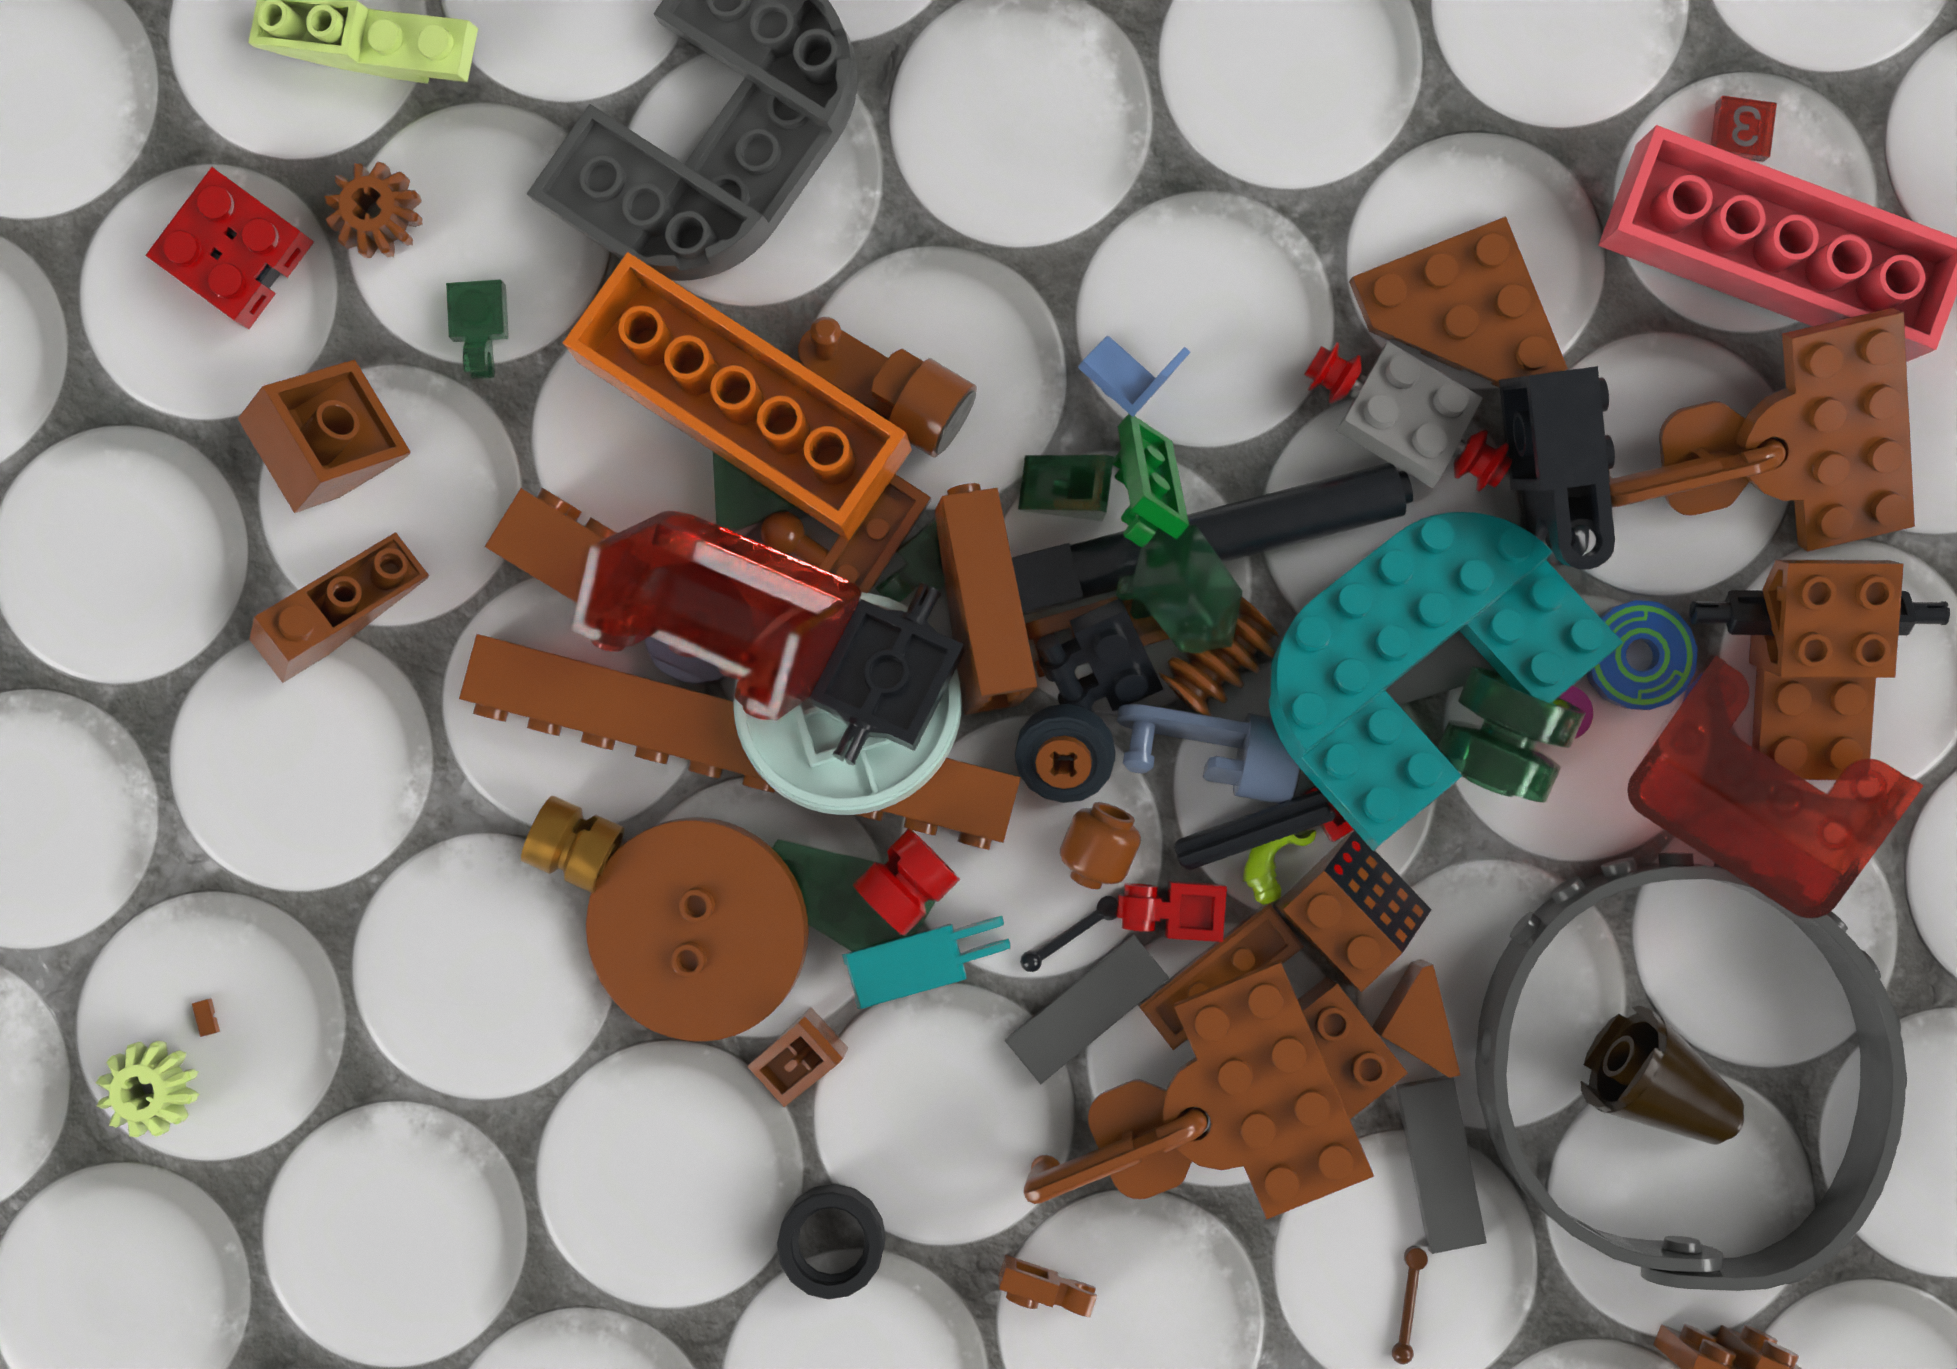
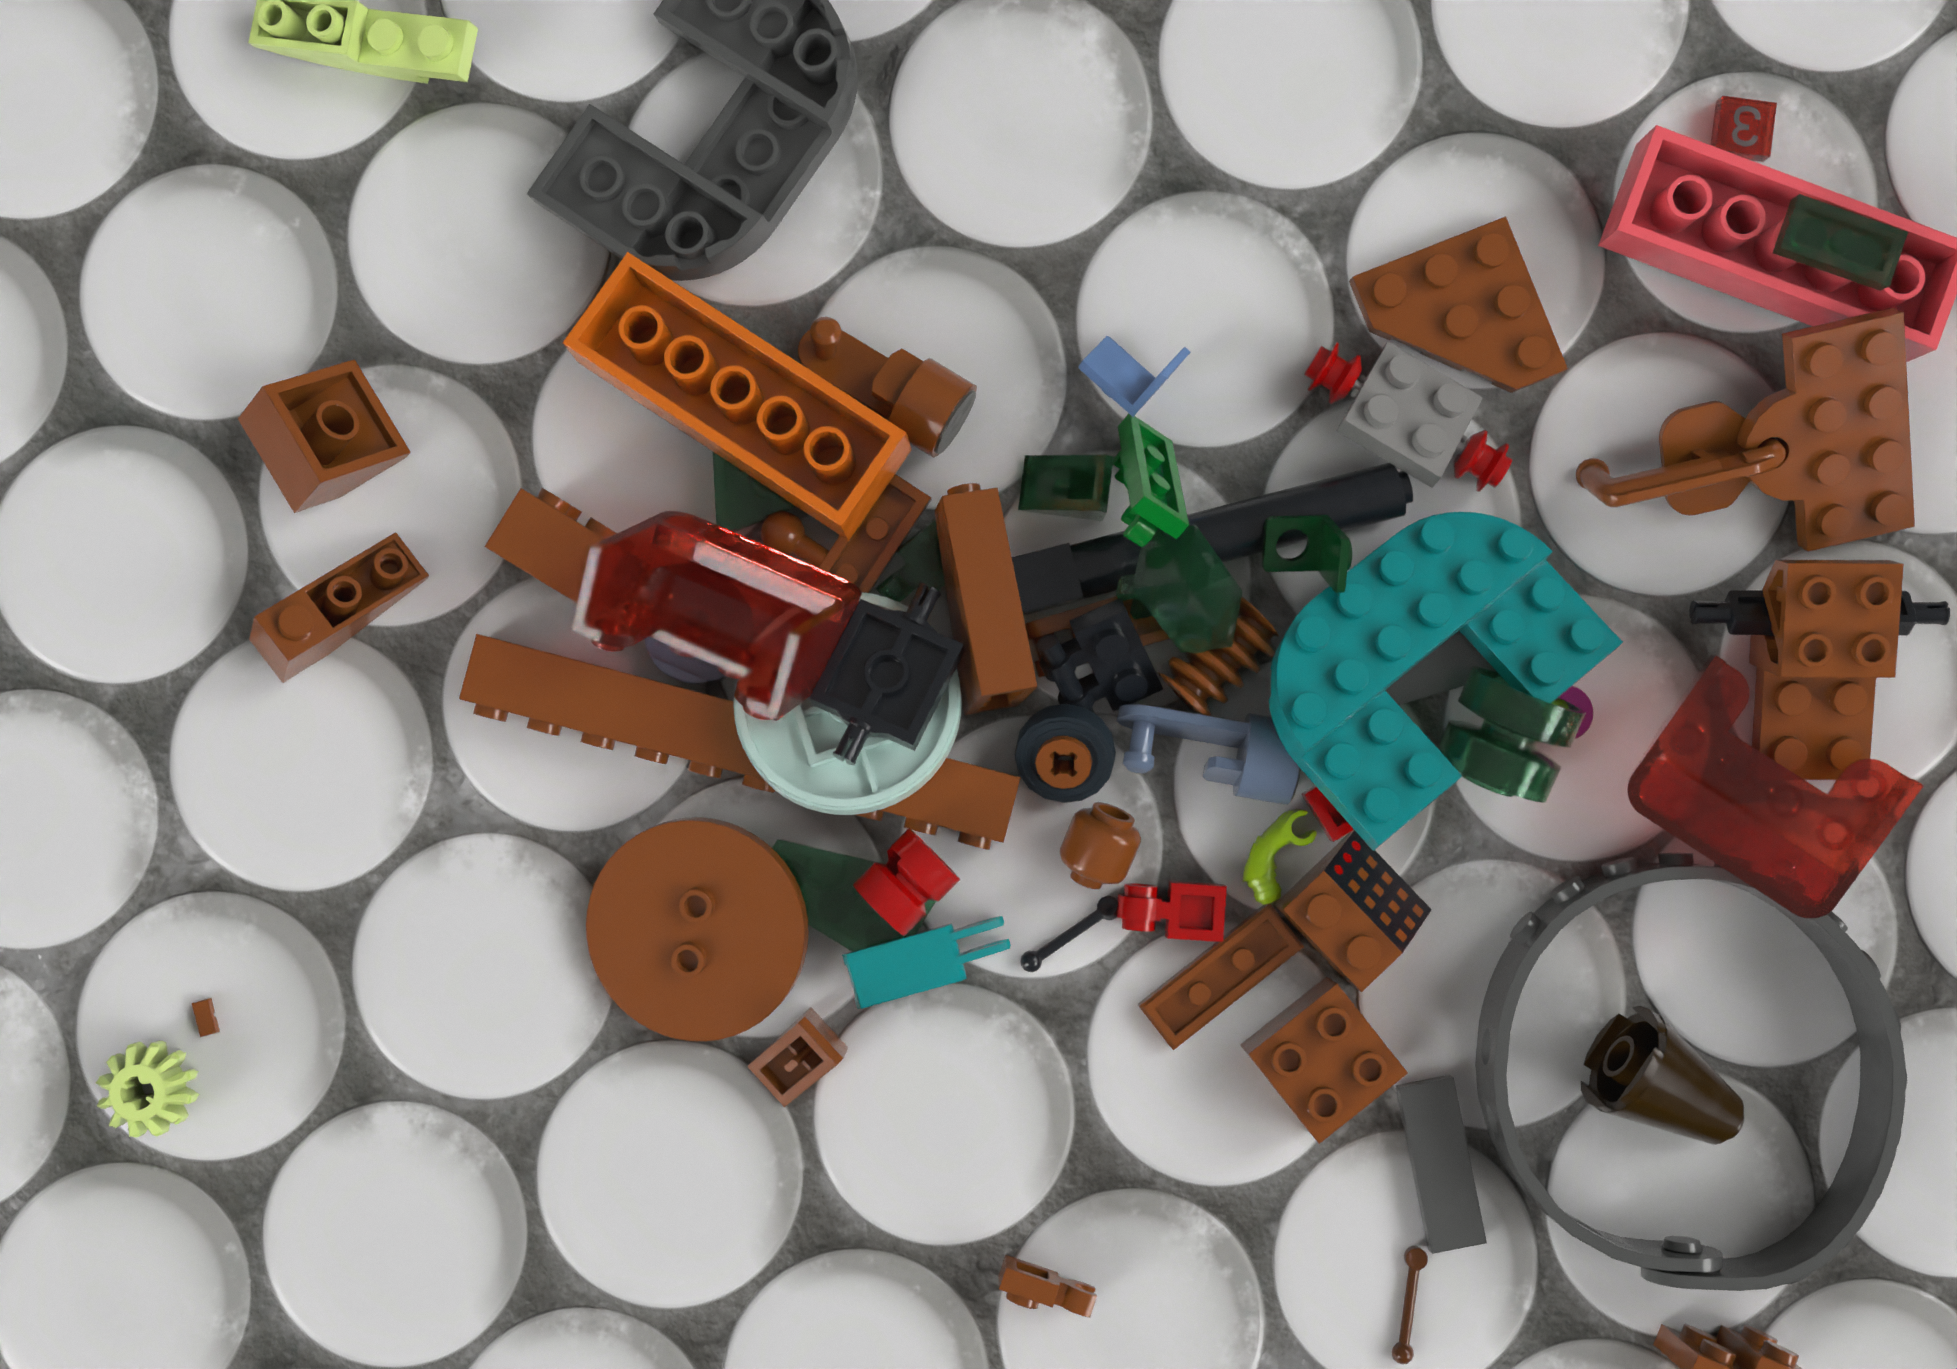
red piece [145,167,314,329] -> none
dark orange gear [325,162,423,258] -> none
clear green plate [446,279,509,379] -> none
pearl gold wheel [521,796,625,893] -> none
black tyre [777,1184,886,1300] -> none
dark grey tile [1005,934,1169,1085] -> none
dark orange plate [1023,959,1374,1219] -> none
black axle [1175,790,1336,870] -> none
dark orange slope [1372,959,1460,1078] -> none
black brick [1499,366,1615,570] -> none
blue tile [1586,600,1698,710] -> none
none -> dark green bracket [1262,515,1352,593]
none -> clear green plate [1773,194,1908,291]

